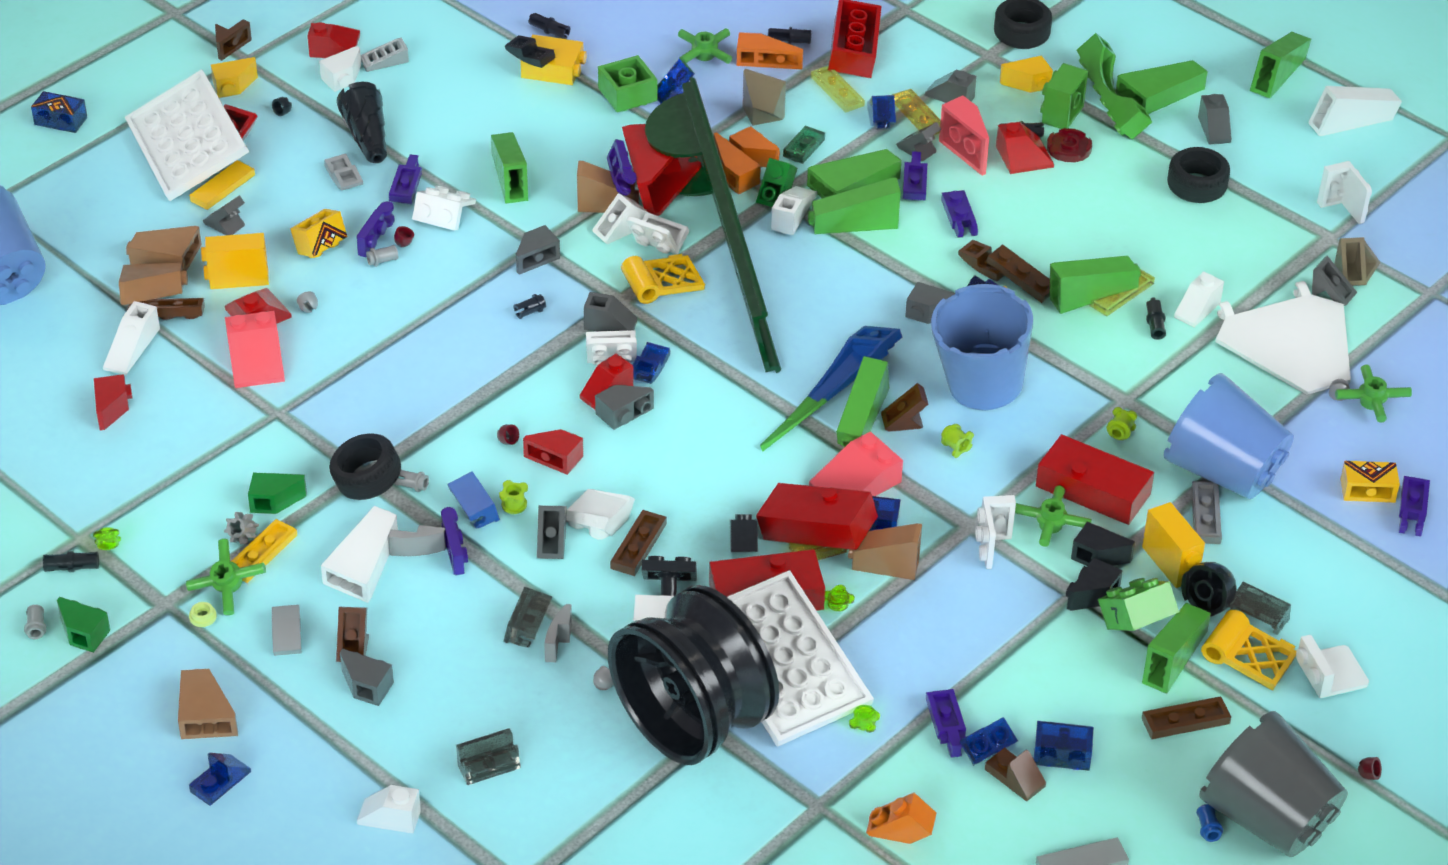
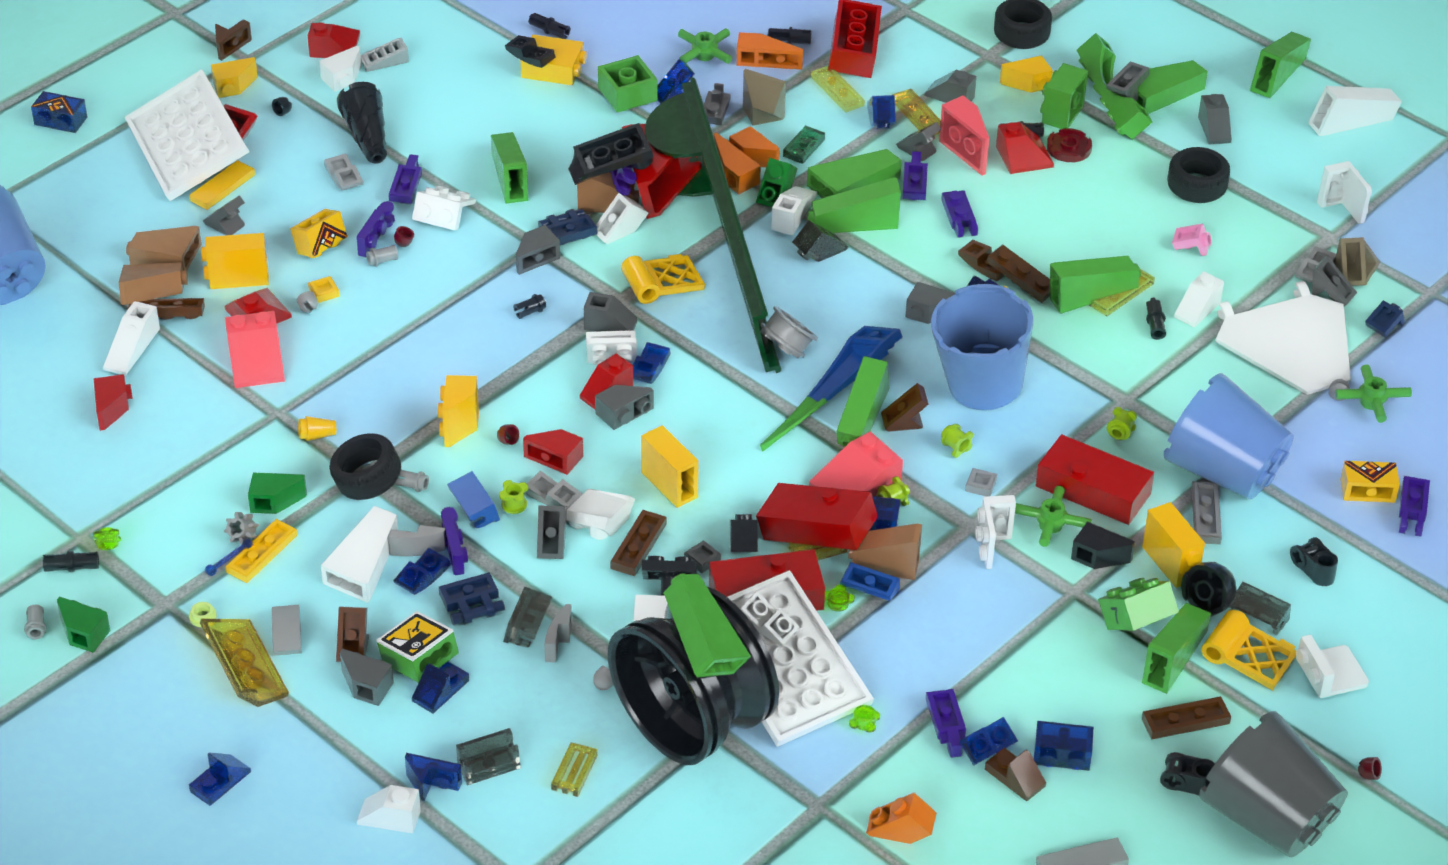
medium nougat slope [178,669,238,739] -> none
bright green bar [186,539,266,615] -> none
white bracket [626,212,689,254] -> none
black slope [1066,558,1123,611] -> none
blue pin [1196,804,1223,842] -> none
none -> clear yellow slope [200,619,289,707]
none -> clear blue hinge [205,538,253,576]
none -> yellow cone [298,416,336,441]
none -> yellow tile [308,276,340,303]
none -> piece [376,611,459,683]
none -> clear blue slope [393,548,451,595]
none -> clear blue slope [405,752,462,801]
none -> clear blue slope [412,661,469,714]
none -> yellow slope [438,375,479,447]
none -> dark blue plate [439,572,505,625]
none -> light grey slope [525,471,583,509]
none -> dark blue plate [538,209,597,245]
none -> clear yellow tile [551,742,598,797]
none -> black slope [568,123,654,185]
none -> yellow brick [641,425,699,508]
none -> bright green slope [663,573,751,677]
none -> dark grey tile [684,540,721,574]
none -> flat silver plate [704,83,731,125]
none -> white slope [740,591,800,646]
none -> light grey wheel [760,306,818,358]
none -> clear smoke slope [792,220,849,262]
none -> blue slope [840,562,900,601]
none -> lime brick [876,476,910,510]
none -> light grey tile [965,468,997,496]
none -> flat silver slope [1106,61,1150,101]
none -> black piece [1160,752,1215,796]
none -> bright pink bracket [1172,224,1212,256]
none -> black piece [1290,537,1338,586]
none -> light grey slope [1295,246,1336,283]
none -> dark blue bracket [1365,300,1405,338]

